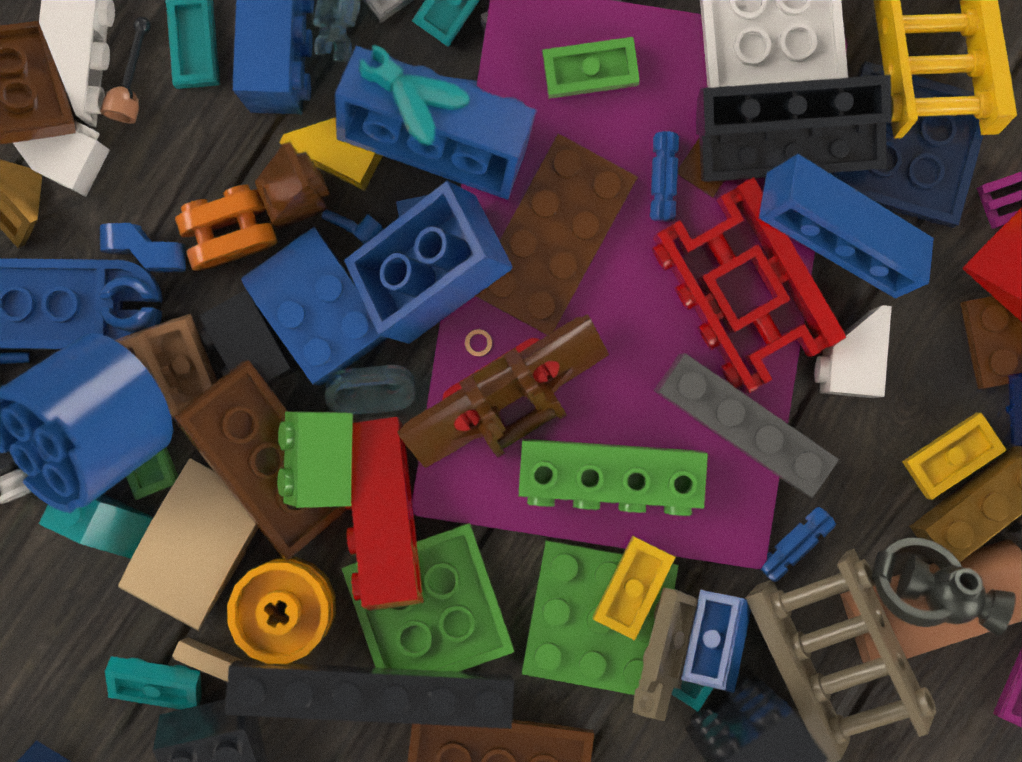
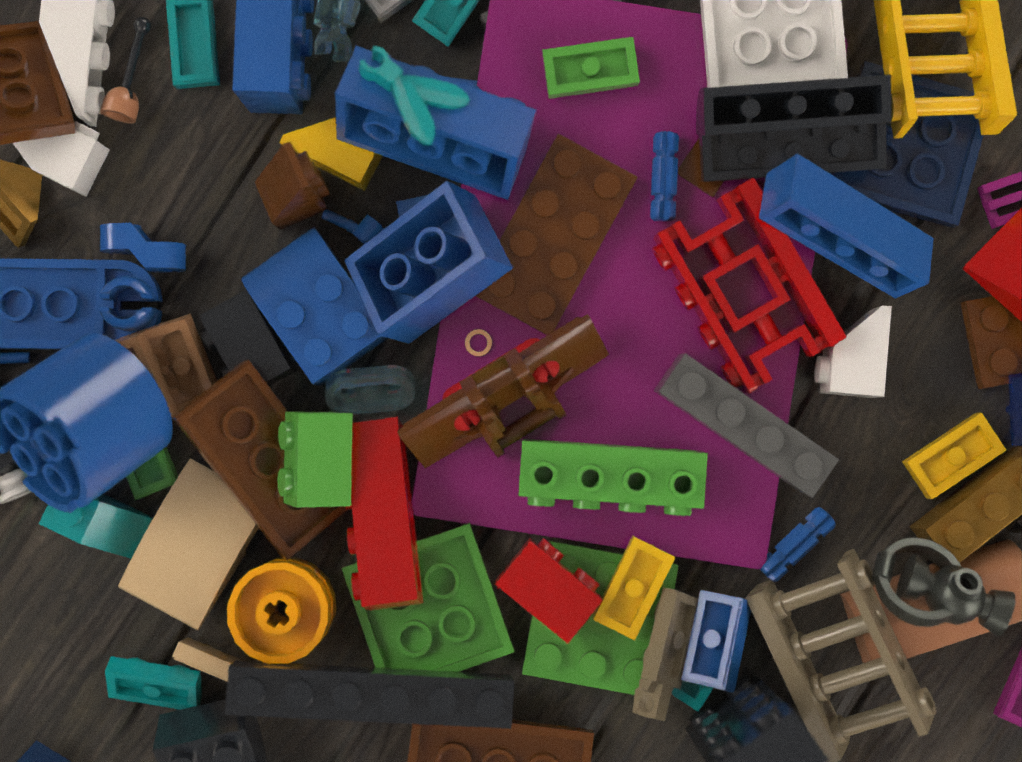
orange brick [175,185,278,271] -> none
none -> red brick [495,538,603,644]

